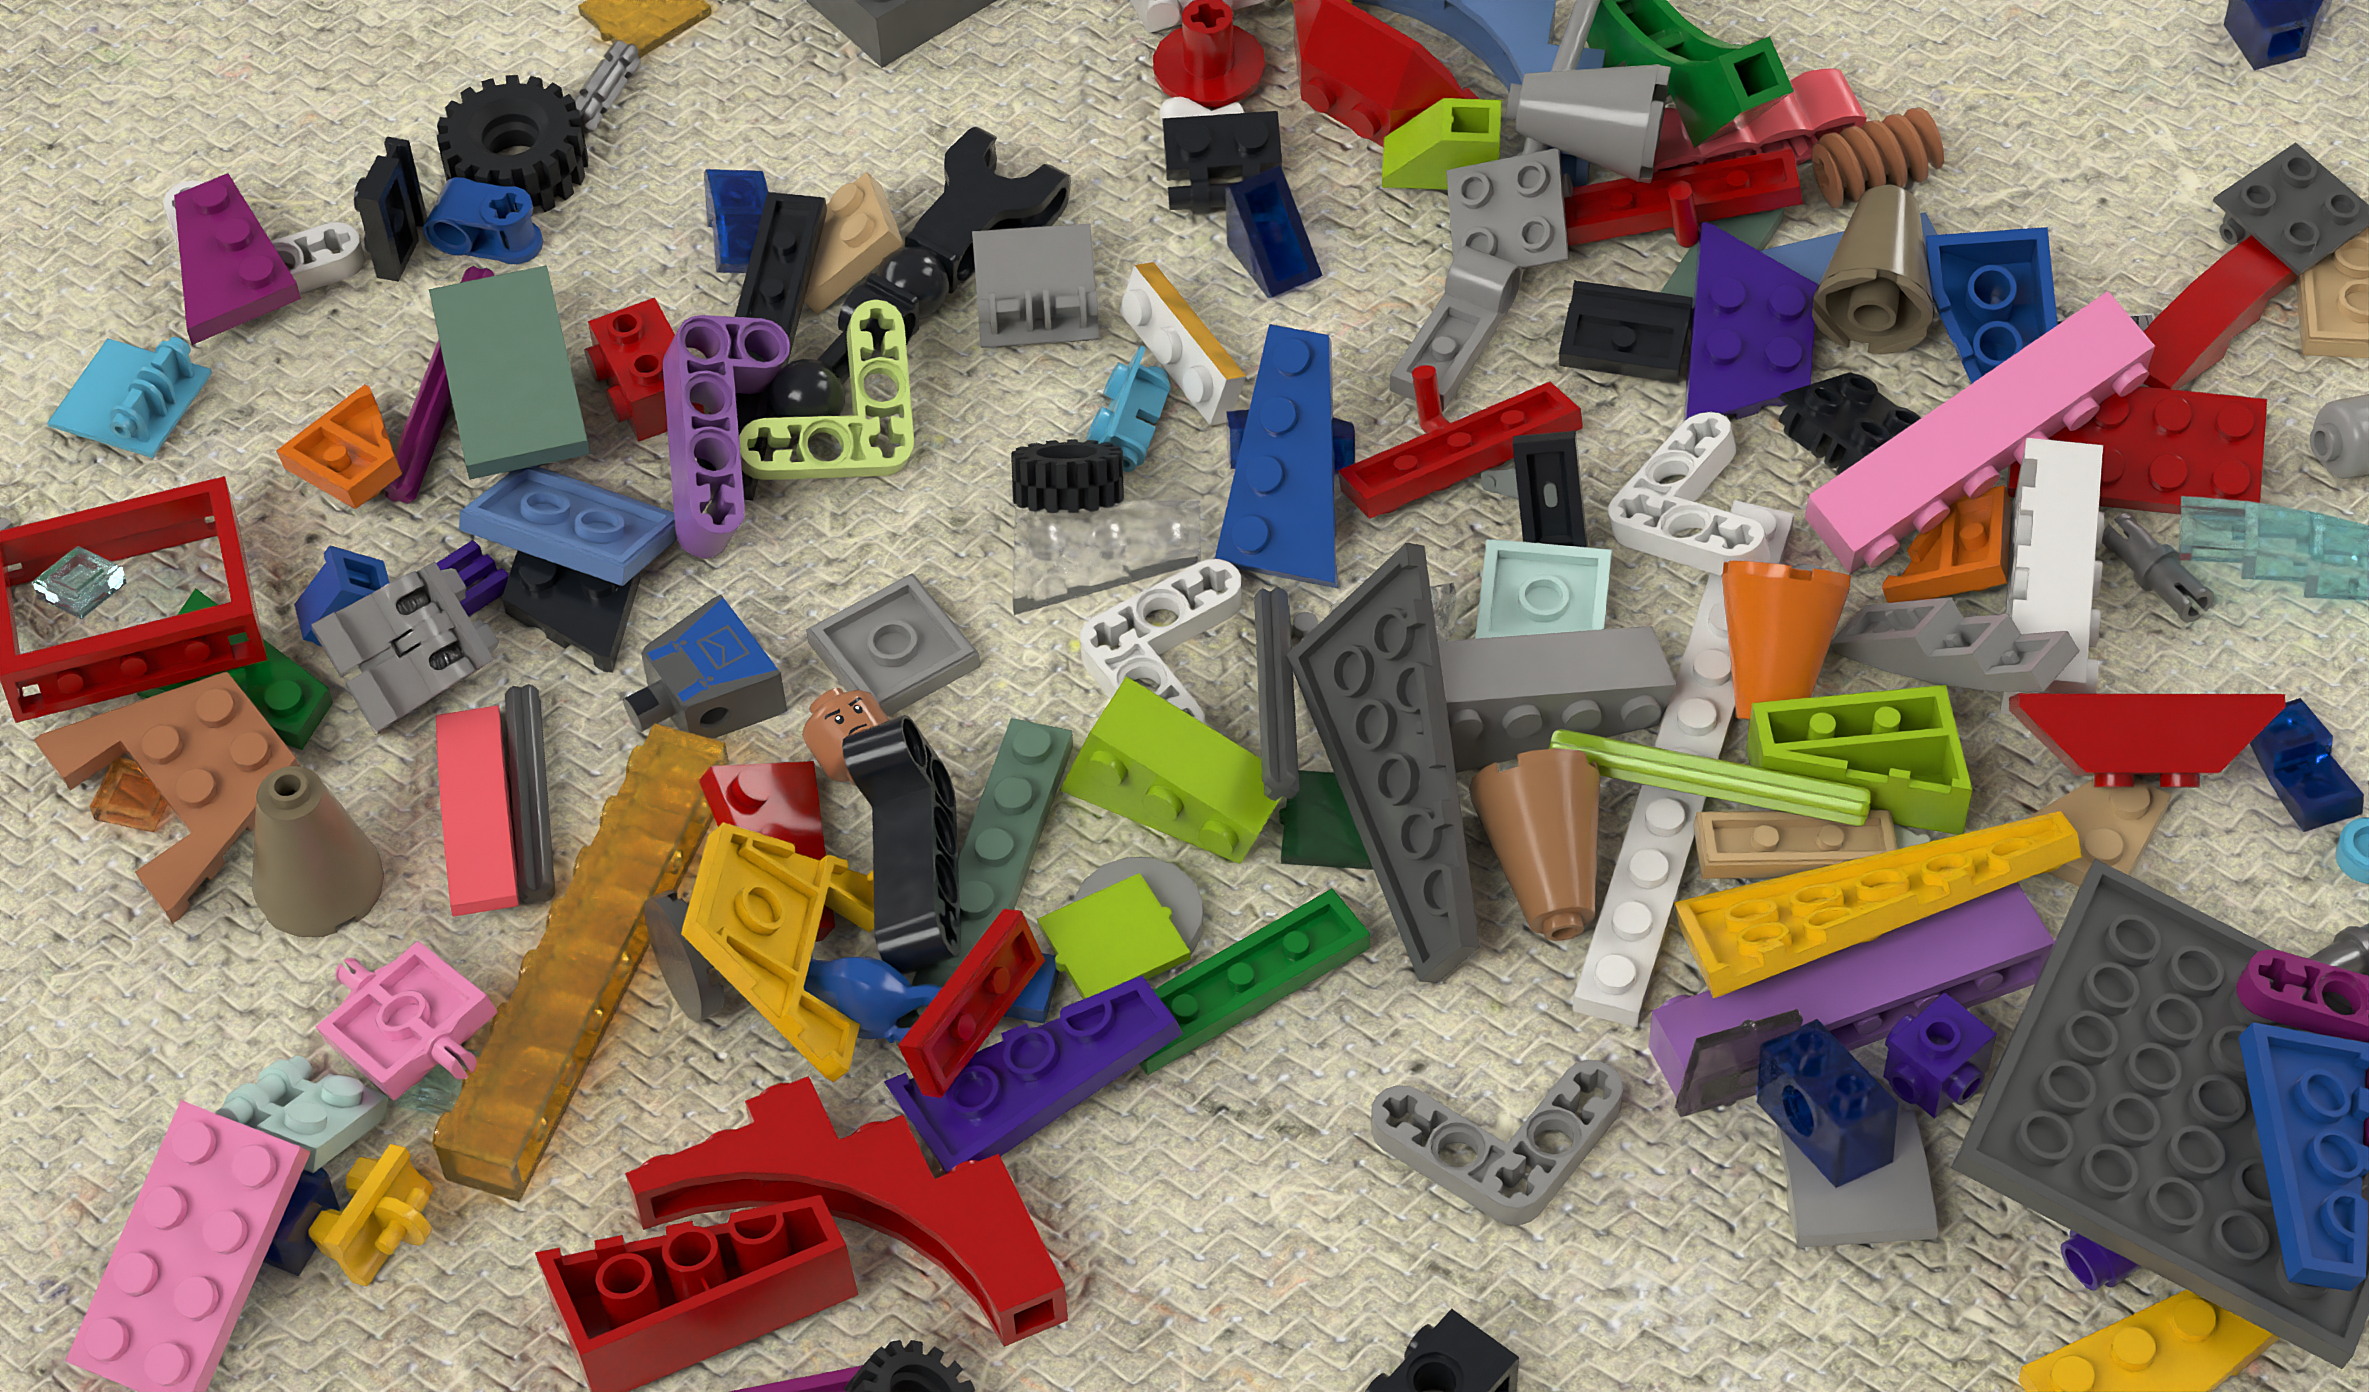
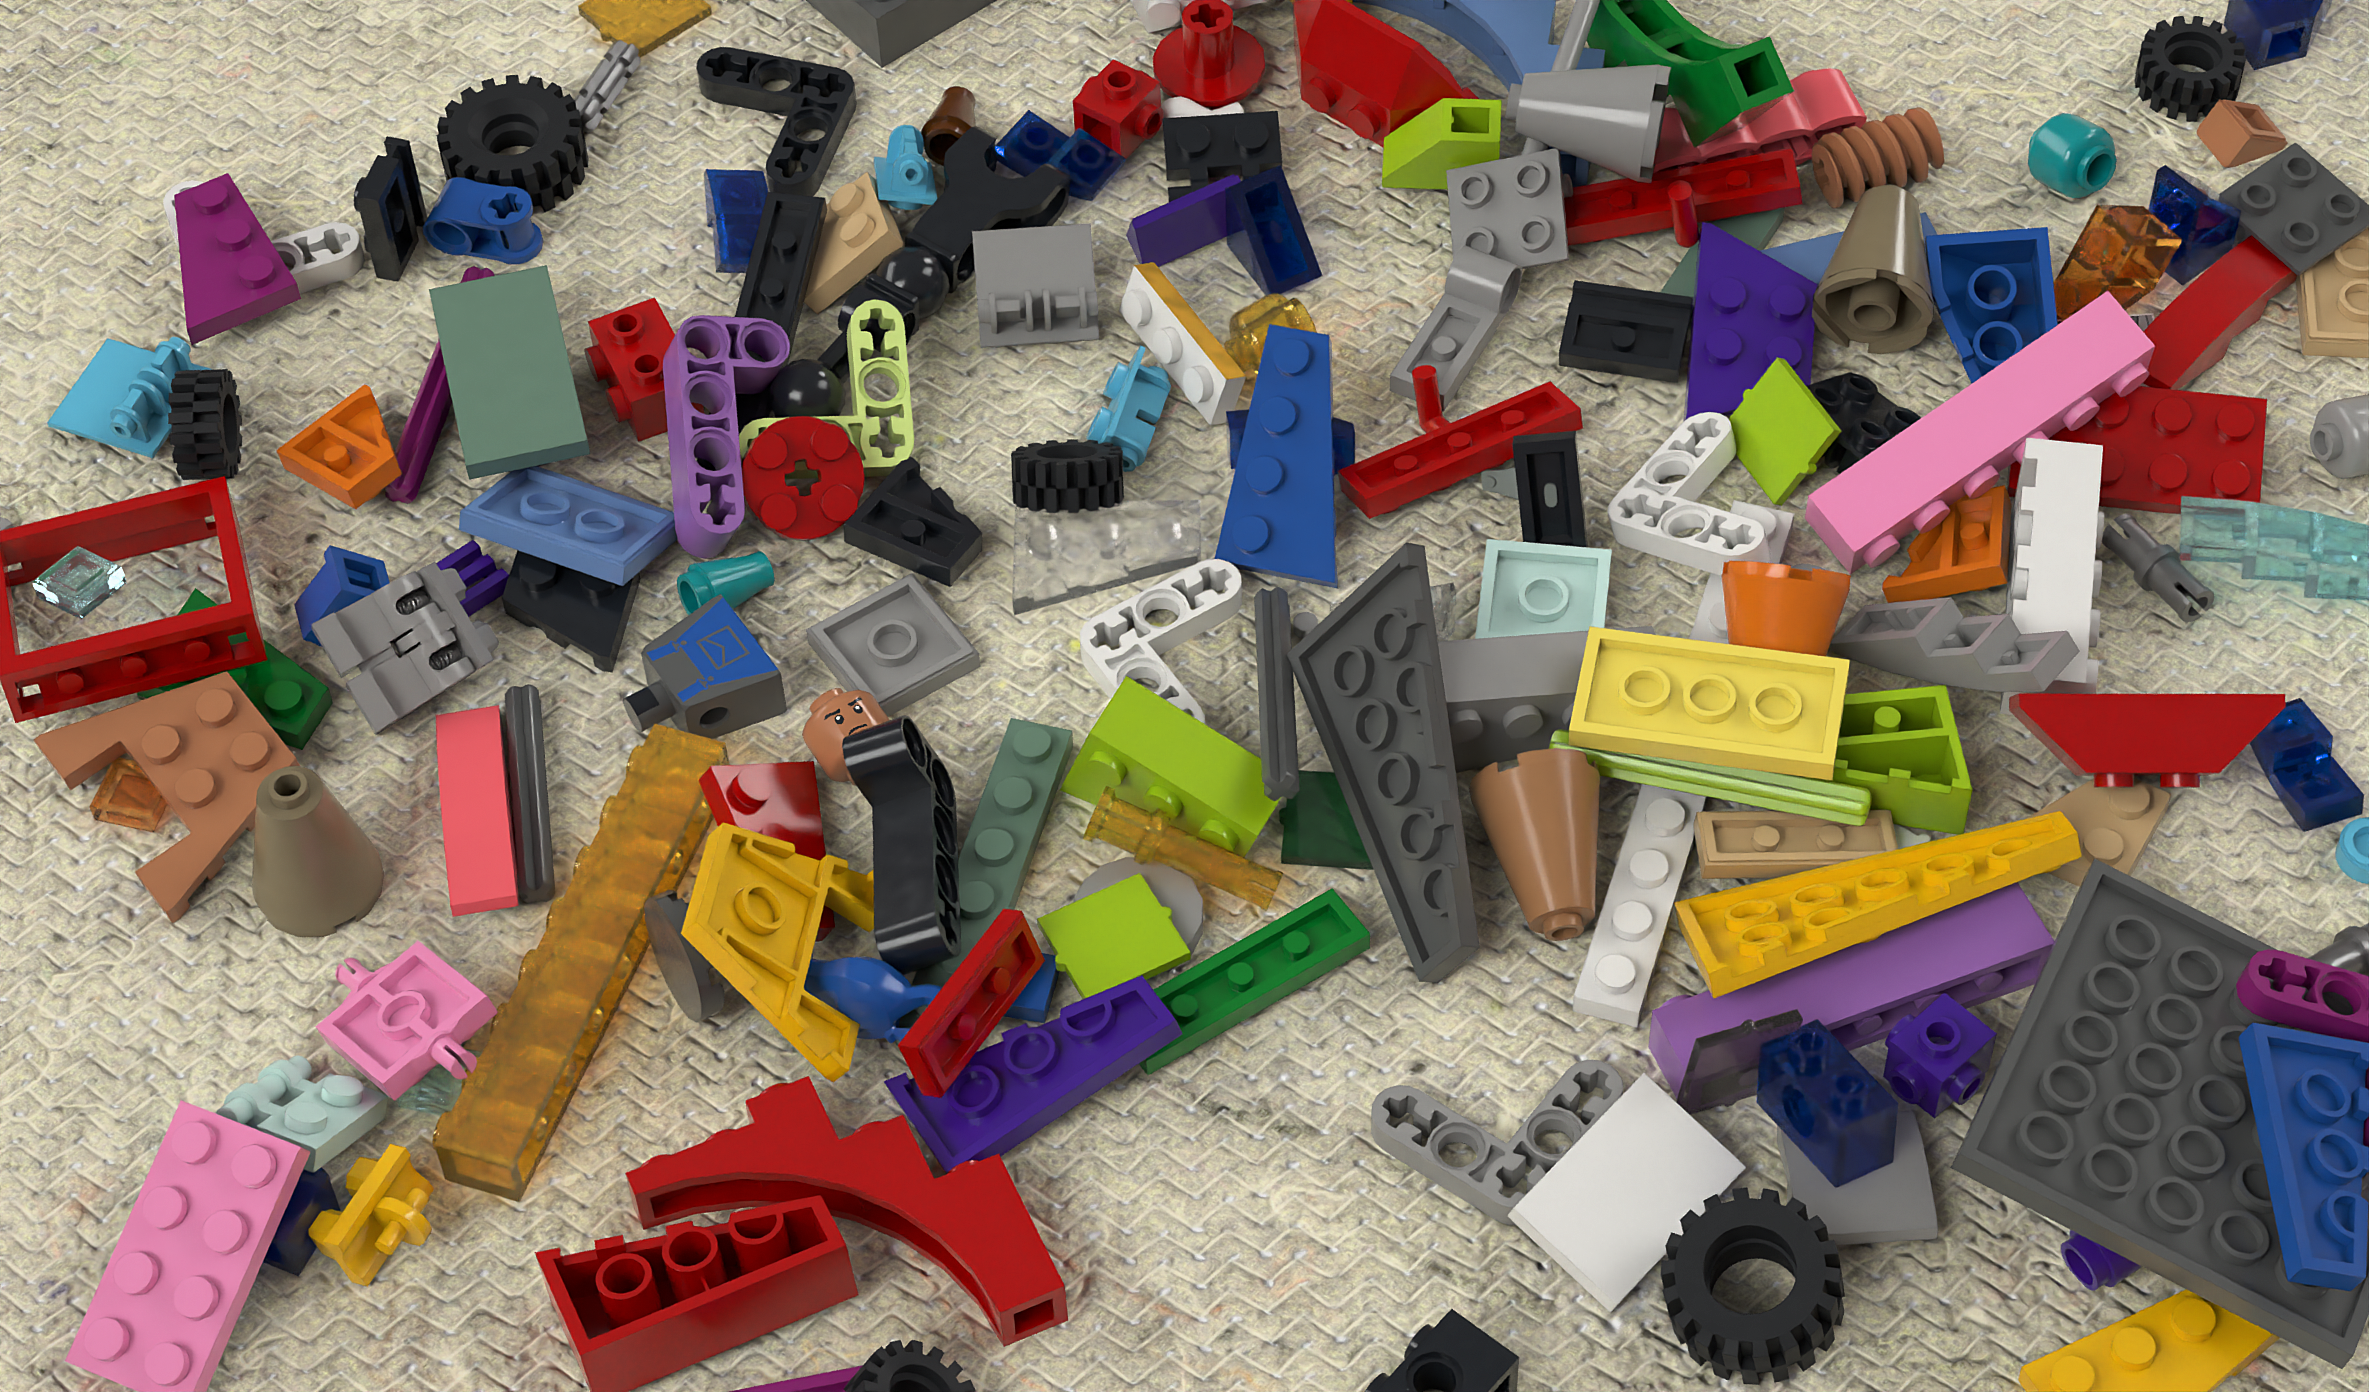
none -> black tyre [168,369,242,480]
none -> teal cone [677,551,775,615]
none -> black beam [696,47,857,196]
none -> red plate [741,416,864,541]
none -> black wing [844,456,982,587]
none -> medium azure hinge [873,125,938,210]
none -> reddish brown cone [921,86,976,166]
none -> clear blue slope [995,110,1126,201]
none -> red brick [1073,59,1164,164]
none -> clear yellow pin [1083,786,1283,912]
none -> dark purple slope [1126,174,1248,267]
none -> clear yellow head [1224,293,1317,378]
none -> white tile [1508,1073,1746,1313]
none -> light yellow plate [1569,626,1850,780]
none -> black tyre [1661,1187,1845,1385]
none -> lime piece [1729,358,1842,506]
none -> teal head [2028,113,2117,199]
none -> clear orange slope [2053,205,2182,322]
none -> black tyre [2134,16,2246,122]
none -> clear blue slope [2139,165,2241,286]
none -> nougat slope [2196,100,2288,168]

